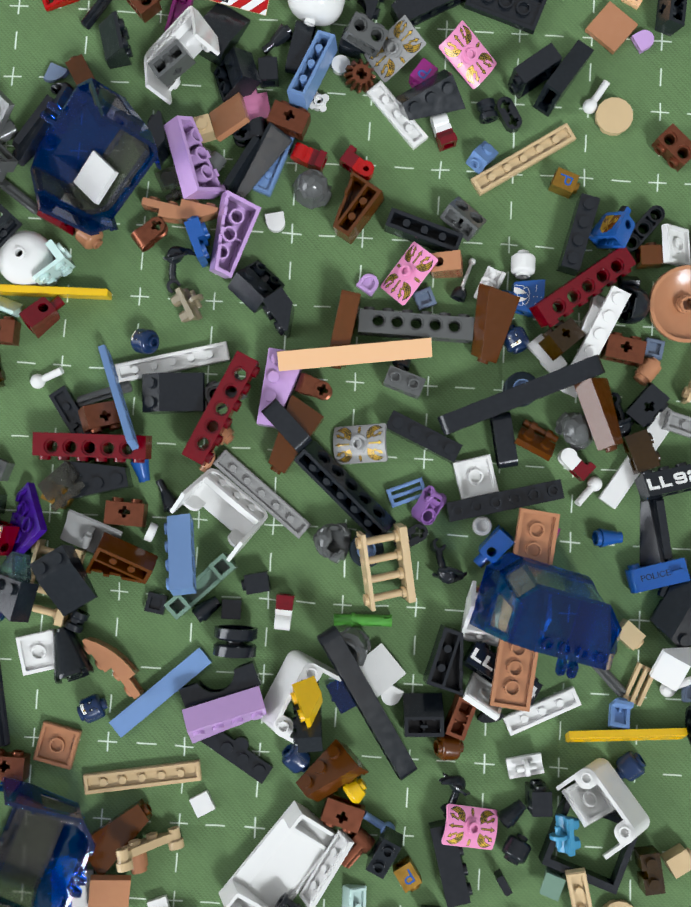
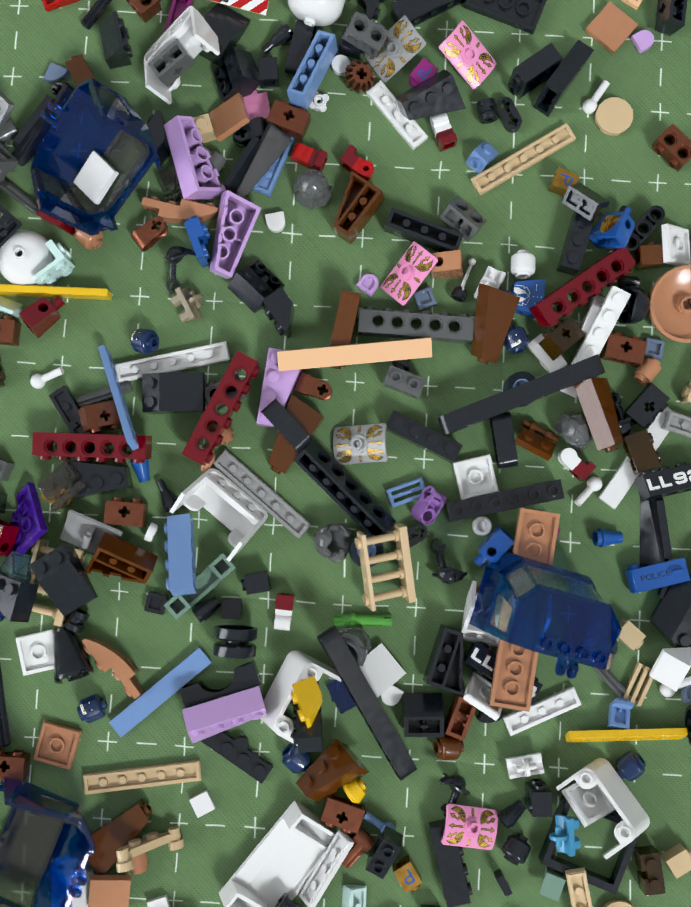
none -> black hinge [561,183,610,221]

